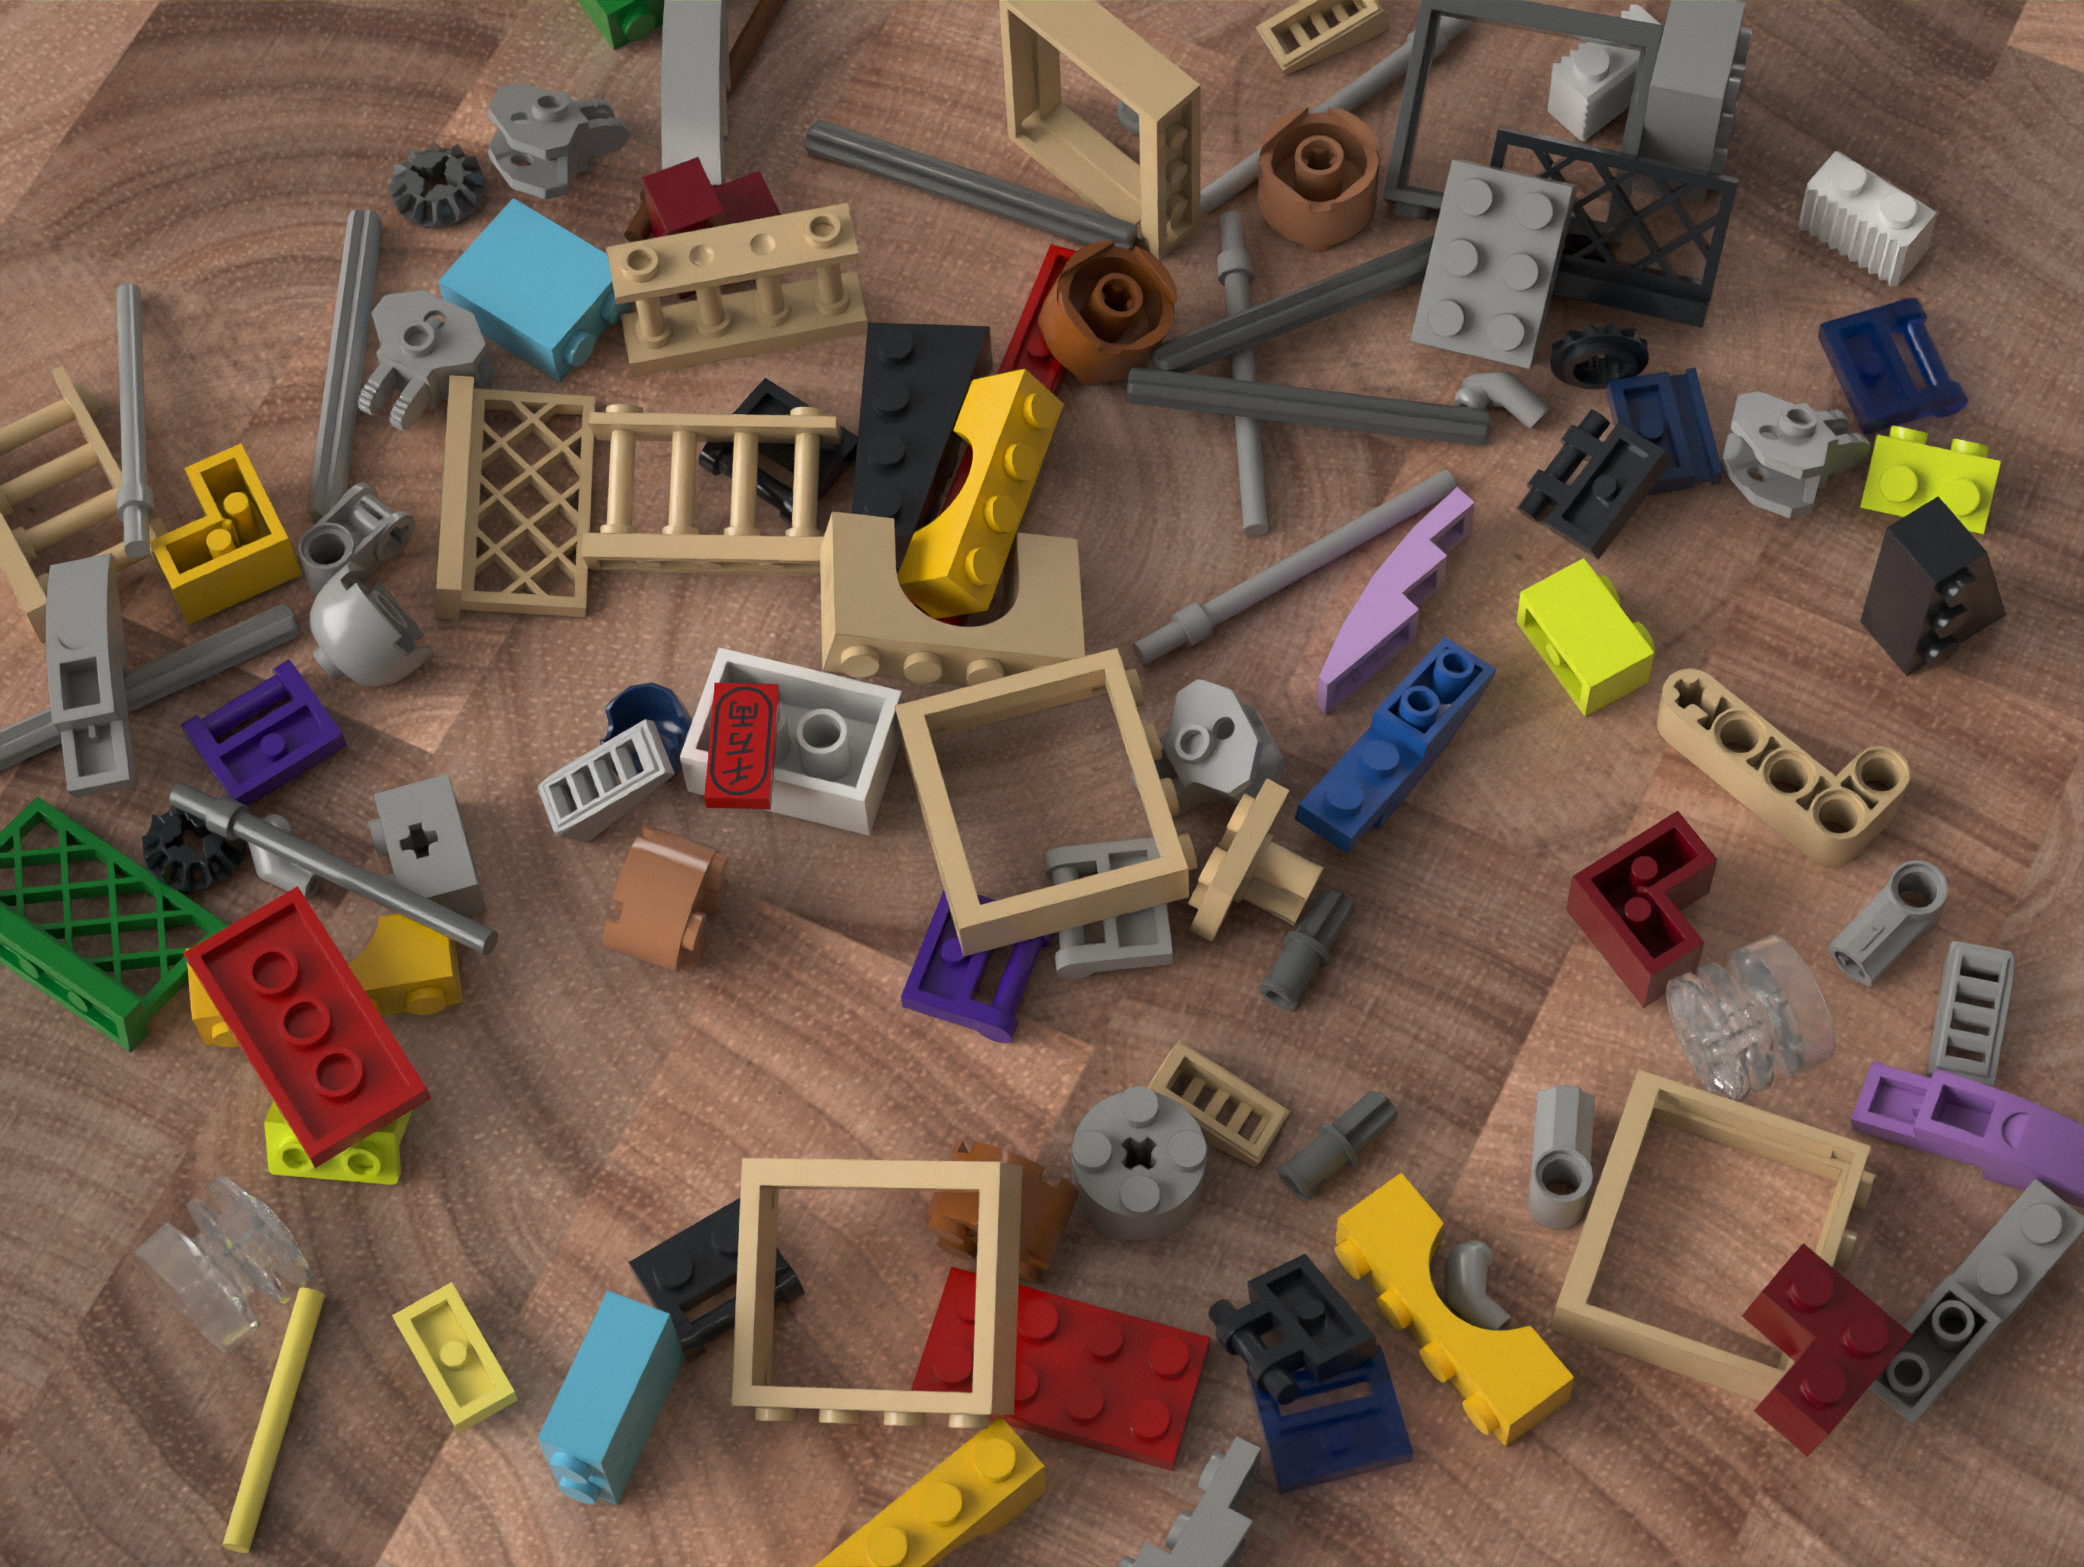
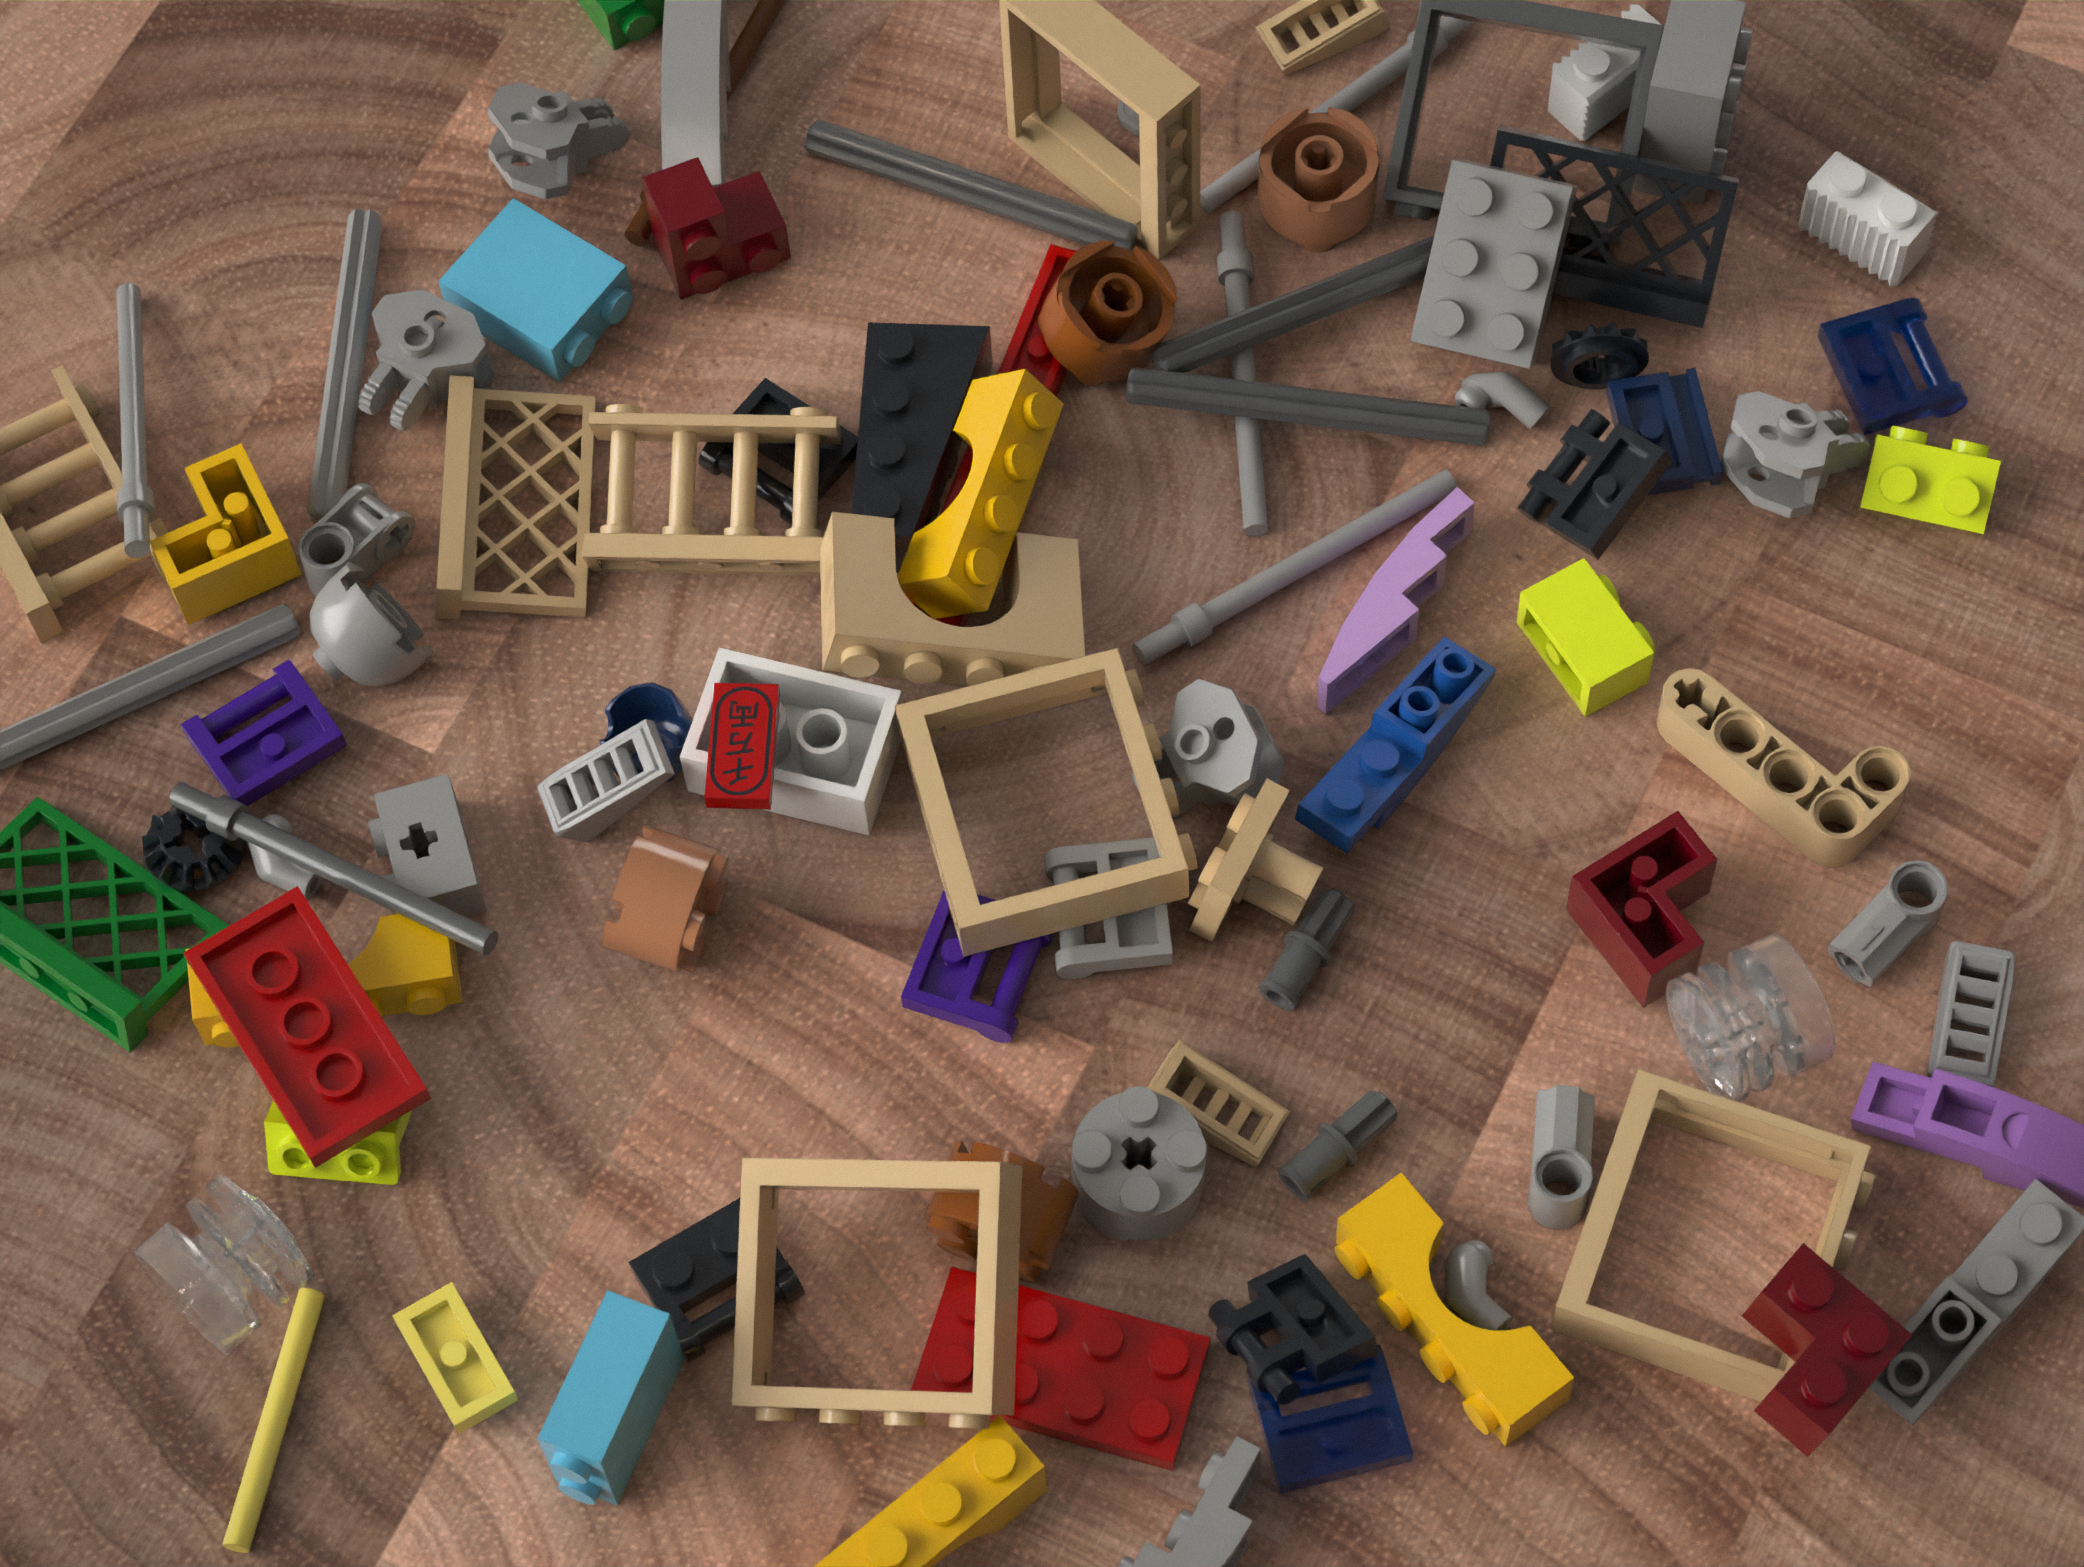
light grey slope [46,553,137,798] -> none
dark grey gear [388,141,485,227] -> none
tan fence [606,203,868,377] -> none
black wedge [1860,496,2006,676] -> none

